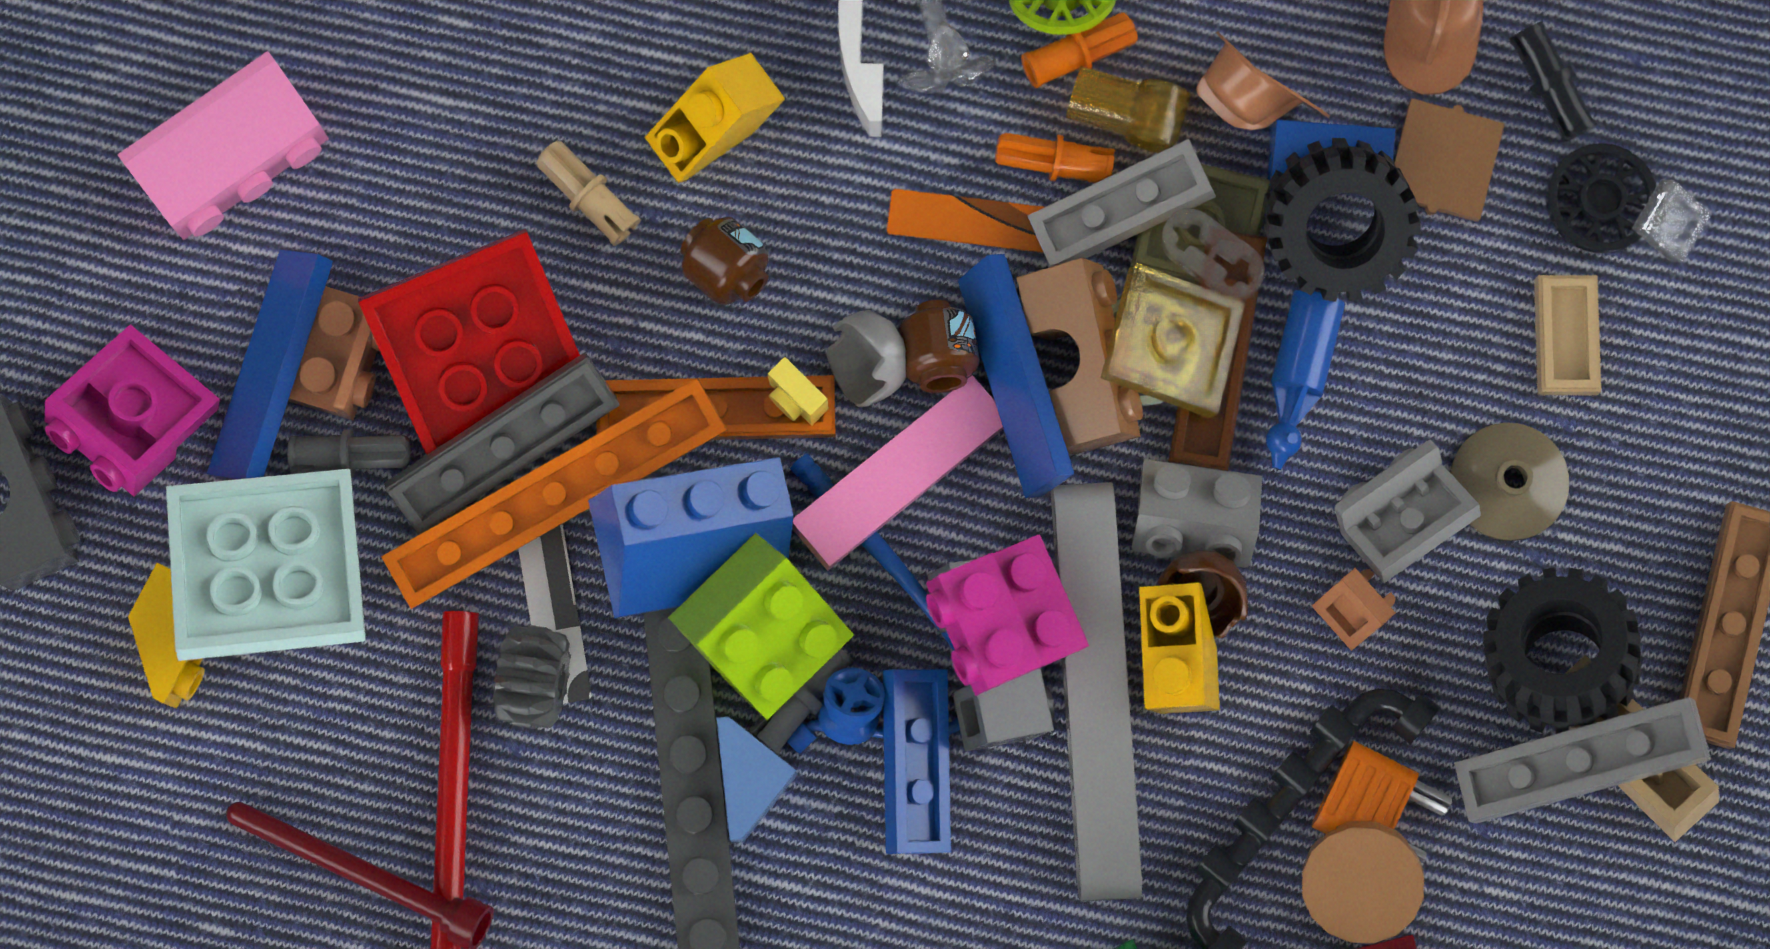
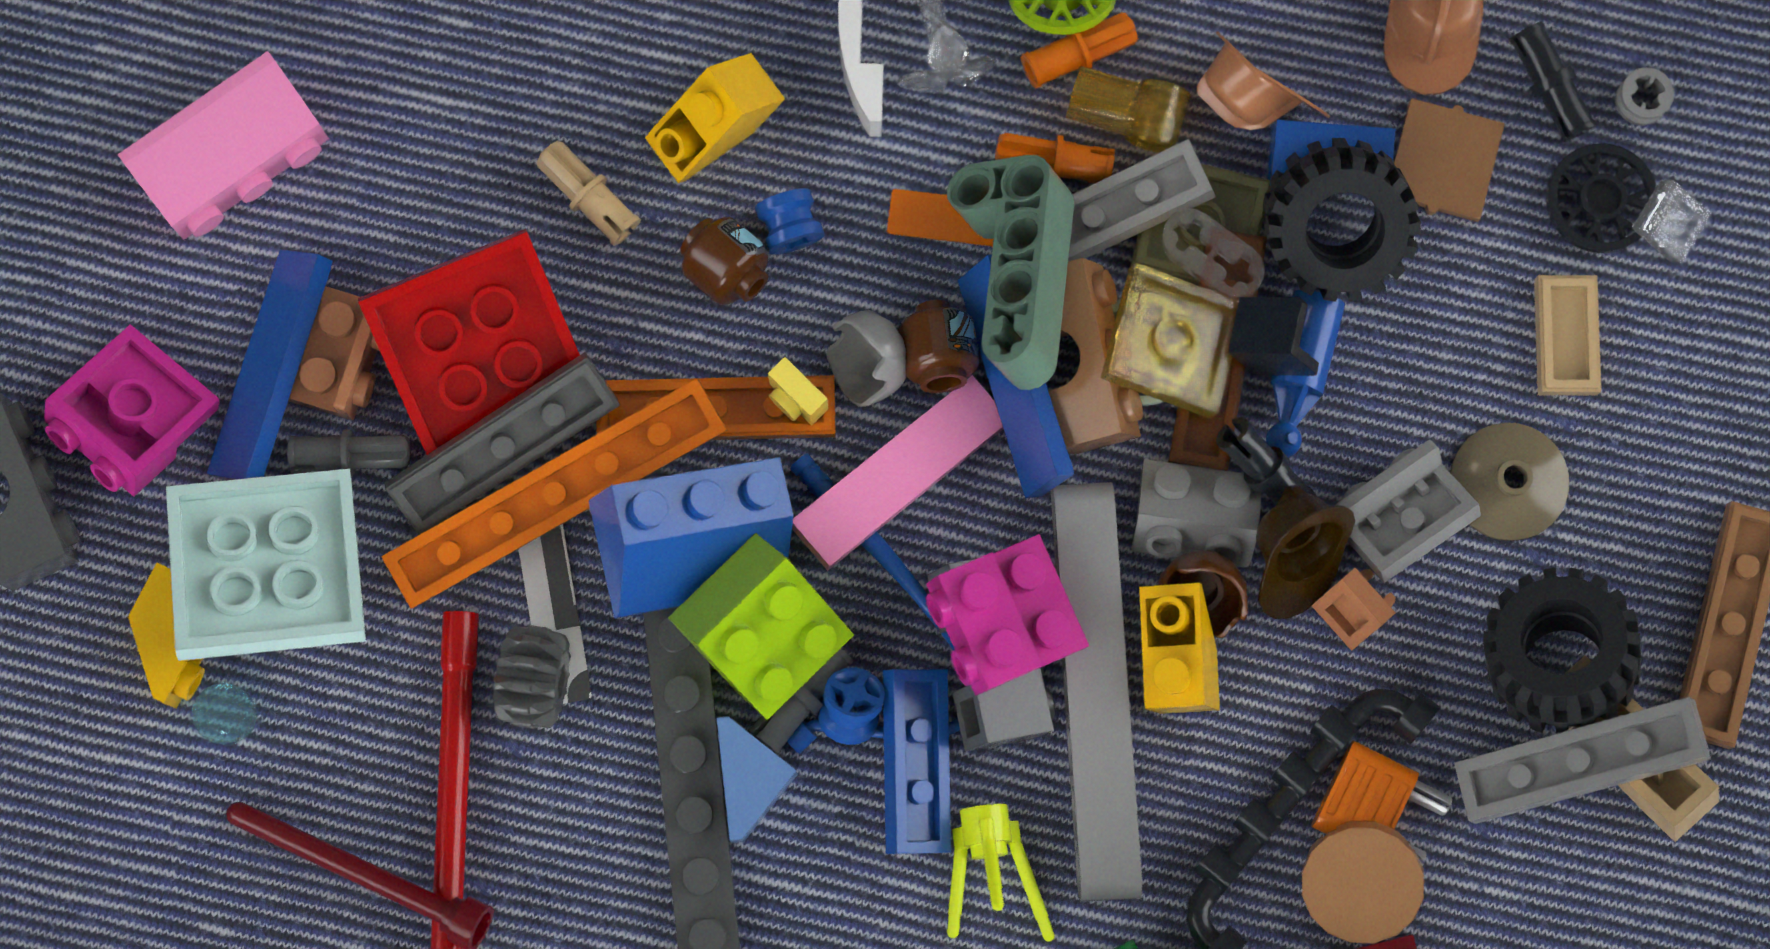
none -> clear light blue tile [192,683,257,745]
none -> blue wheel [755,188,825,255]
none -> sand green beam [947,155,1074,390]
none -> neon yellow plant [947,804,1055,942]
none -> black pin [1216,417,1316,505]
none -> black panel [1228,297,1319,376]
none -> dark brown piece [1256,485,1356,619]
none -> light grey bush [1615,67,1674,126]

